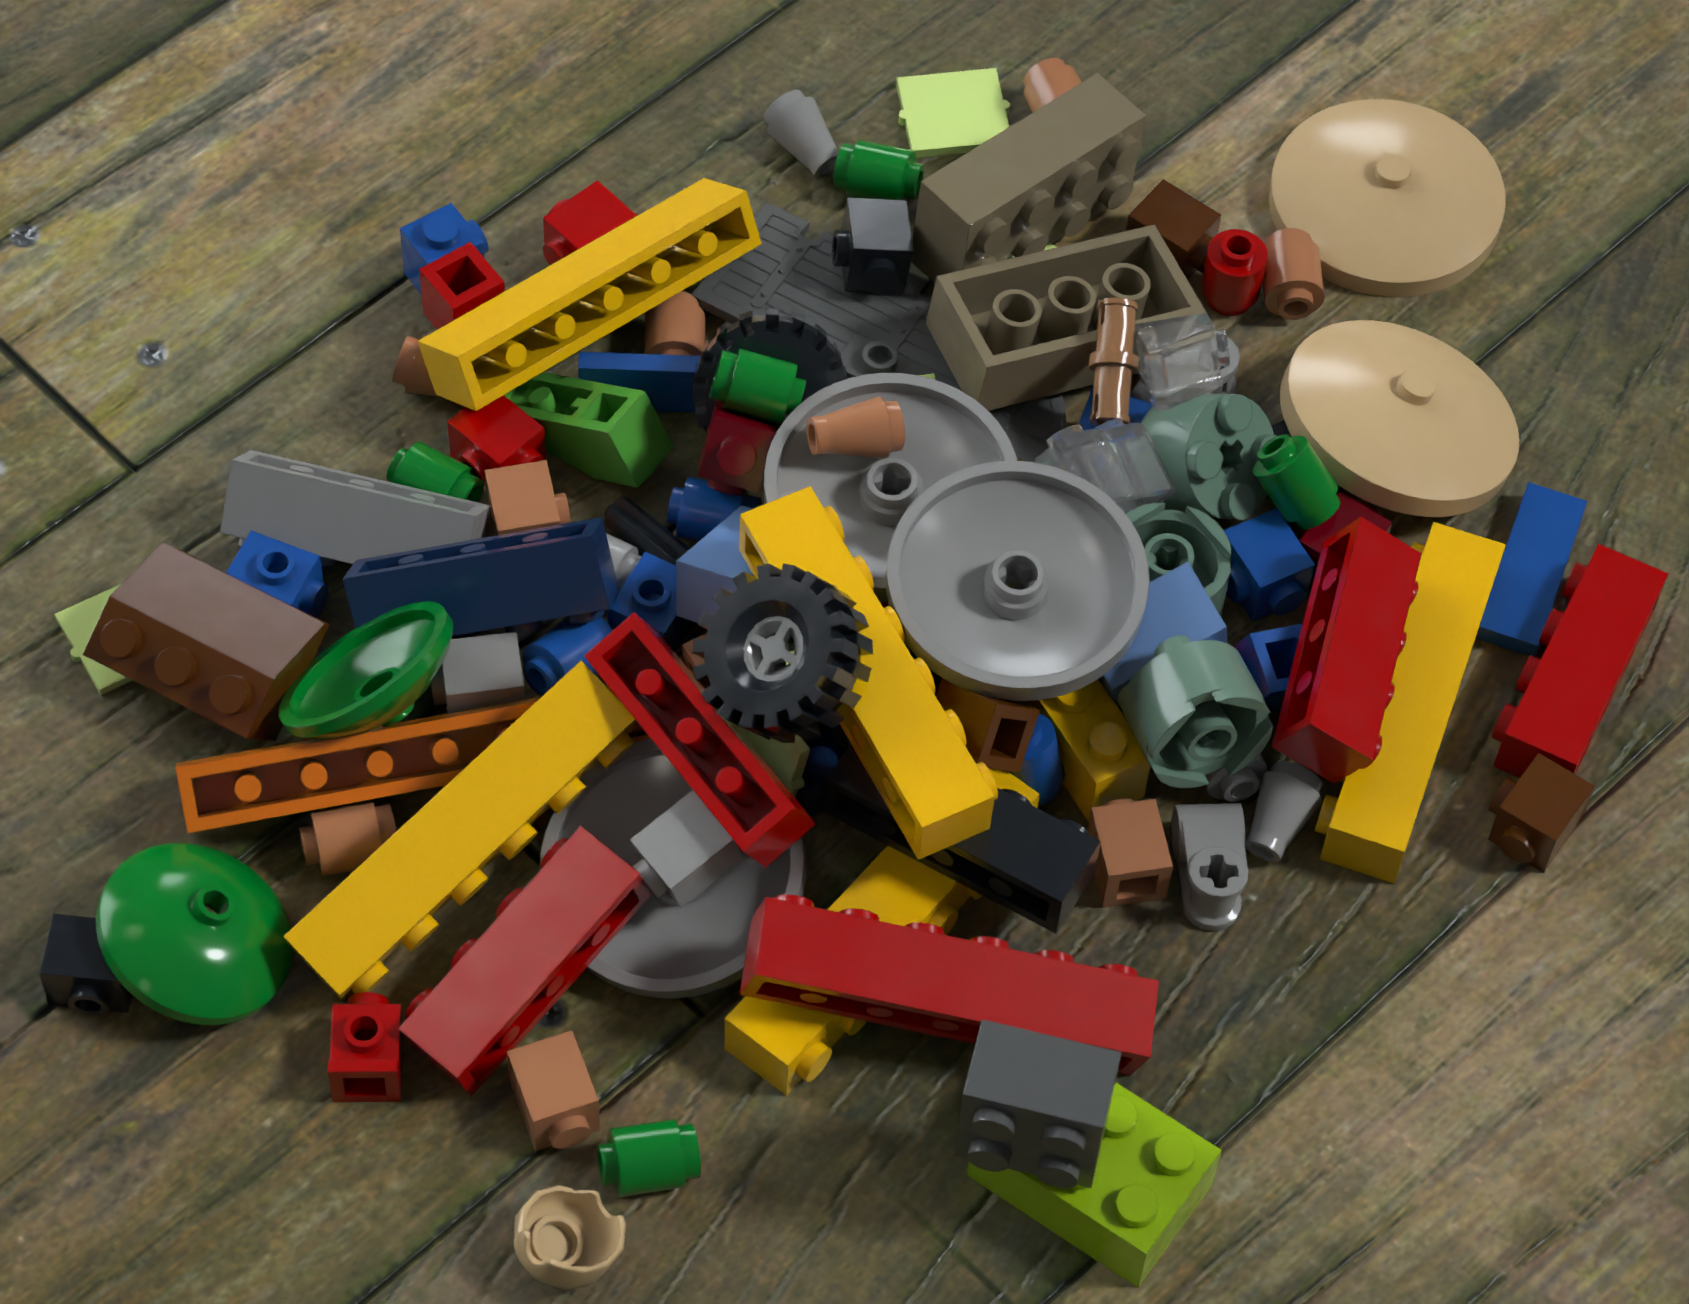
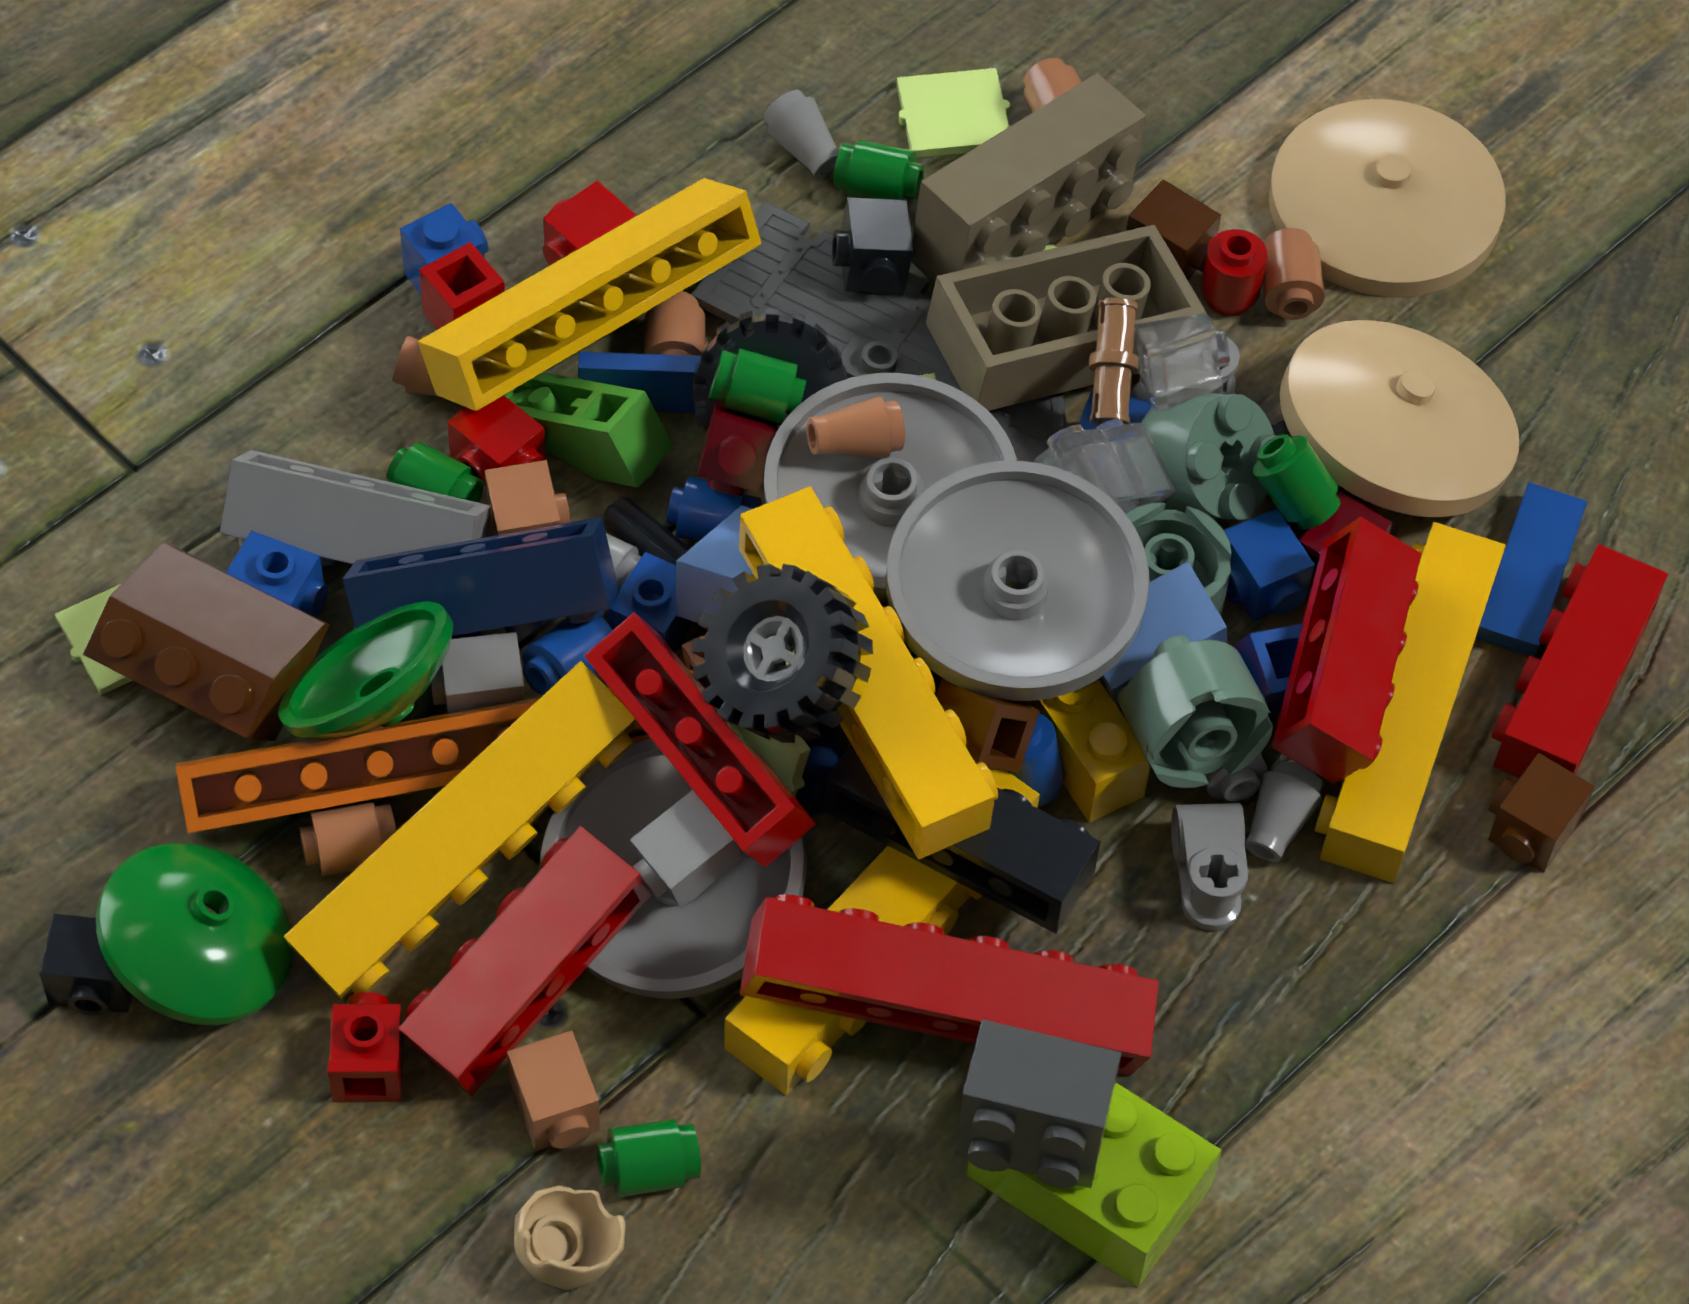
nougat brick [1087,798,1173,908] -> none

